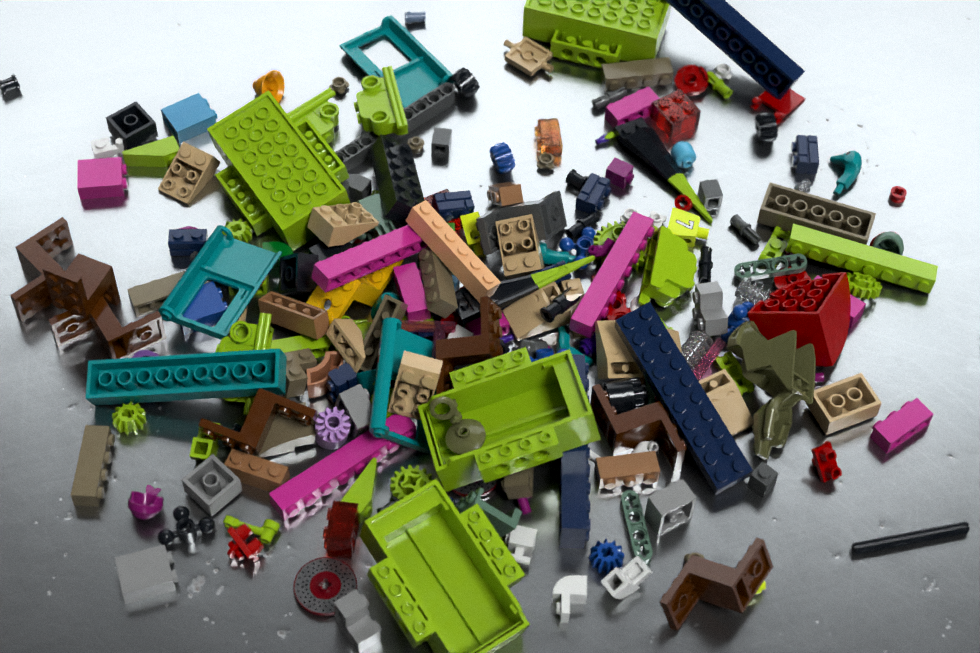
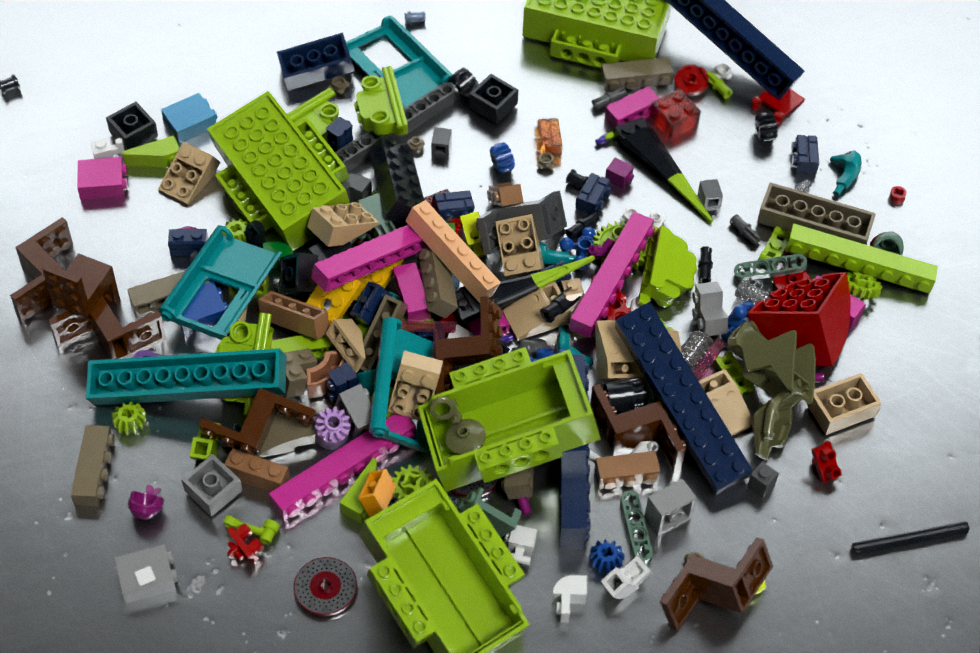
black piece [158,506,215,546] -> none
light orange hat [252,70,285,103] -> none
clear red brick [323,500,360,560] -> none
light grey brick [334,589,382,653] -> none
tan plate [503,37,554,76] -> none
dark purple brick [579,333,597,357] -> none
neon yellow torso [668,207,709,247] -> none
medium azure head [670,141,696,168] -> none
red bush [674,194,692,212] -> none
dark pink brick [870,398,933,454] -> none
none -> white sticker [135,566,156,586]
none -> black beam [246,220,266,248]
none -> dark blue brick [276,32,355,91]
none -> dark blue brick [326,117,354,152]
none -> dark blue brick [349,282,393,328]
none -> light orange brick [358,469,397,517]
none -> black brick [469,73,519,124]

